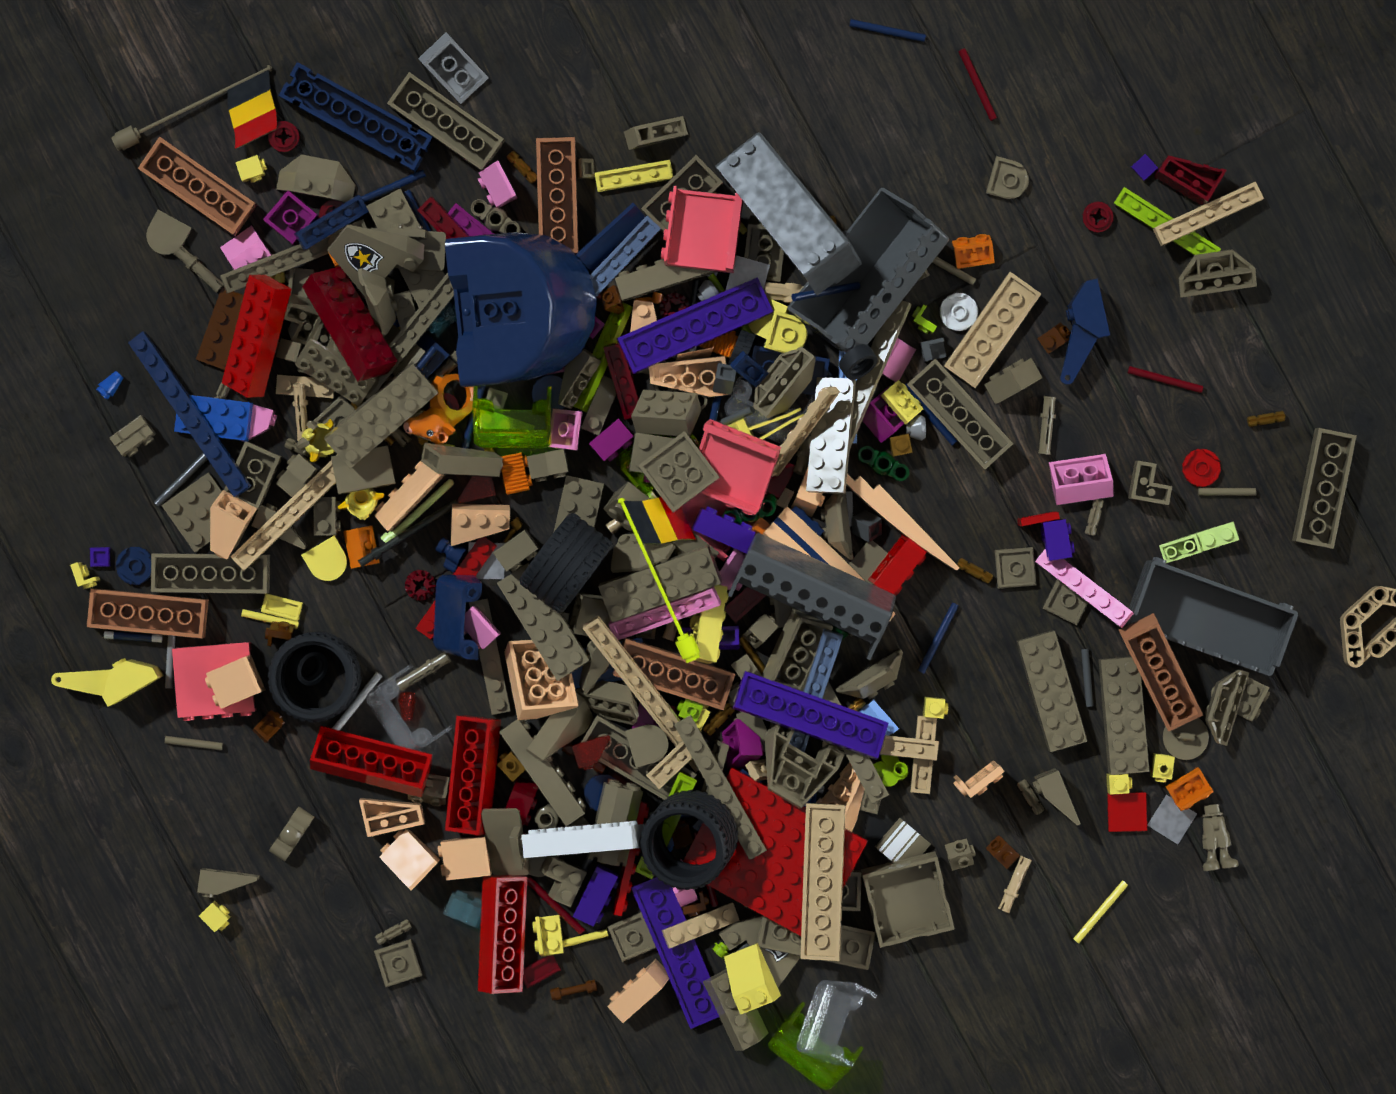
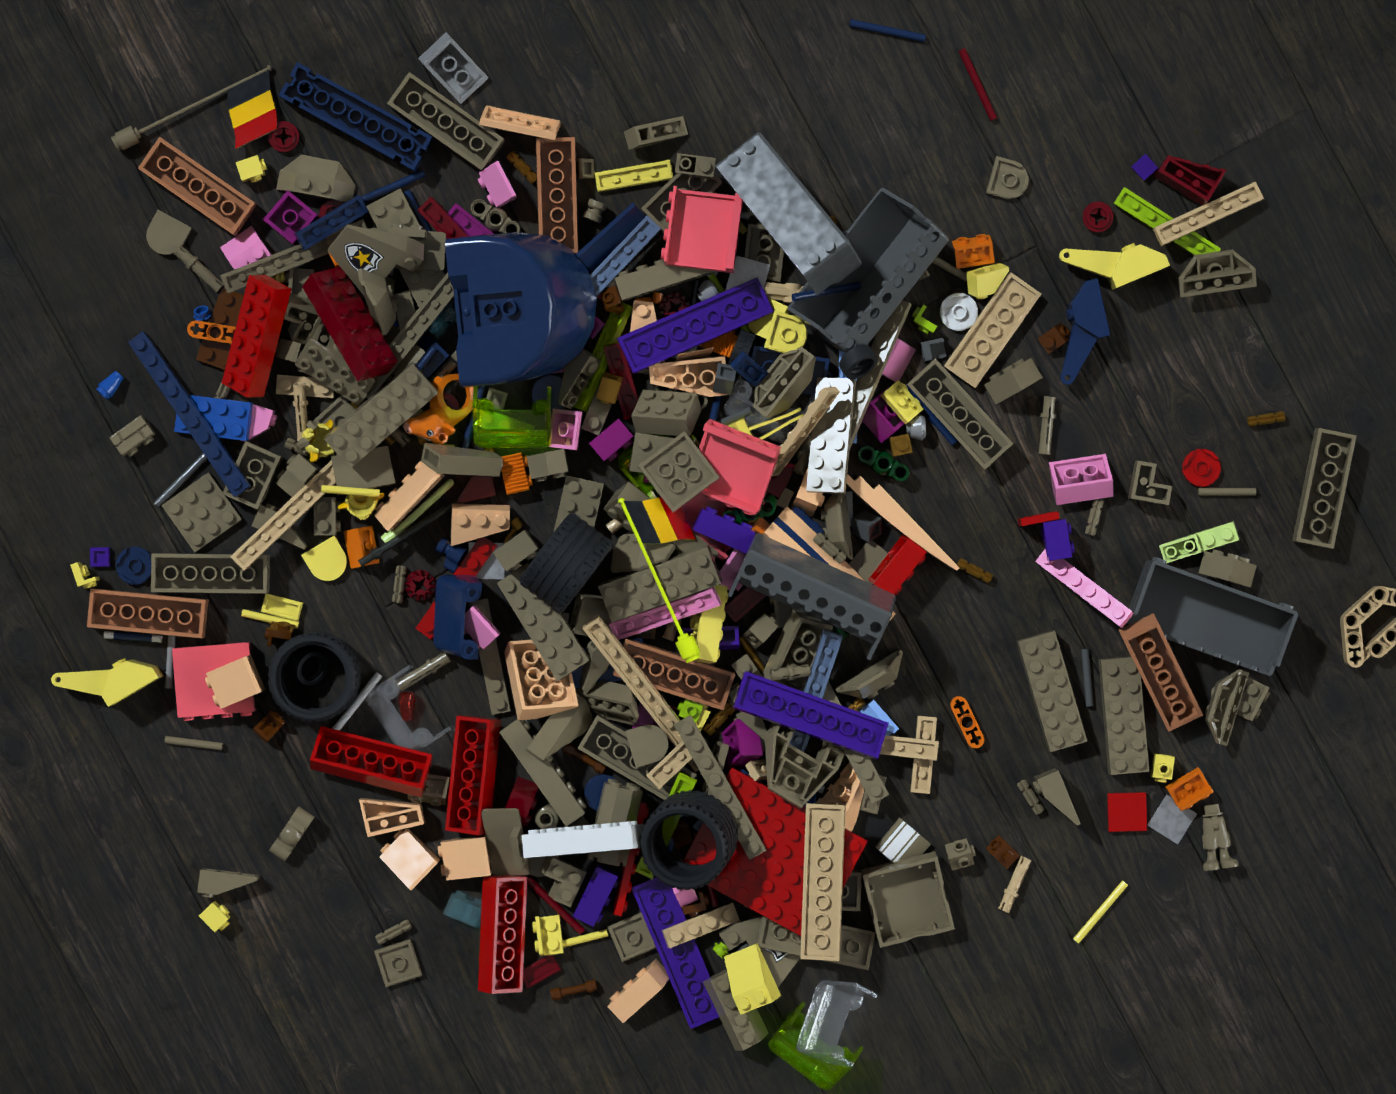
light nougat slope [210,490,257,560] -> none
pearl gold brick [497,751,526,782] -> none
clear red slope [572,734,611,770] -> none
lime plate [873,755,908,787] -> none
dark blue bar [918,602,959,674] -> none
light yellow brick [923,697,948,719] -> none
light nougat bracket [953,760,1005,798] -> none
dark tan tile [994,547,1036,588] -> none
dark tan tile [1043,579,1088,625] -> none
light yellow brick [1106,774,1132,794] -> none
dark red bar [1127,366,1203,393] -> none
dark tan shield [1163,718,1209,760] -> none
none -> orange beam [187,321,236,344]
none -> blue plate [193,305,212,322]
none -> light yellow bar [321,485,380,497]
none -> dark tan axle [392,565,407,603]
none -> light nougat tile [479,105,561,140]
none -> dark tan wheel [583,199,607,224]
none -> pearl gold brick [596,372,623,404]
none -> dark tan slope [675,153,716,179]
none -> dark tan pin [769,664,810,681]
none -> dark tan axle [813,533,847,564]
none -> orange beam [950,696,984,748]
none -> light yellow slope [966,263,1009,299]
none -> light yellow slope [1059,243,1170,290]
none -> dark tan brick [1199,549,1257,588]

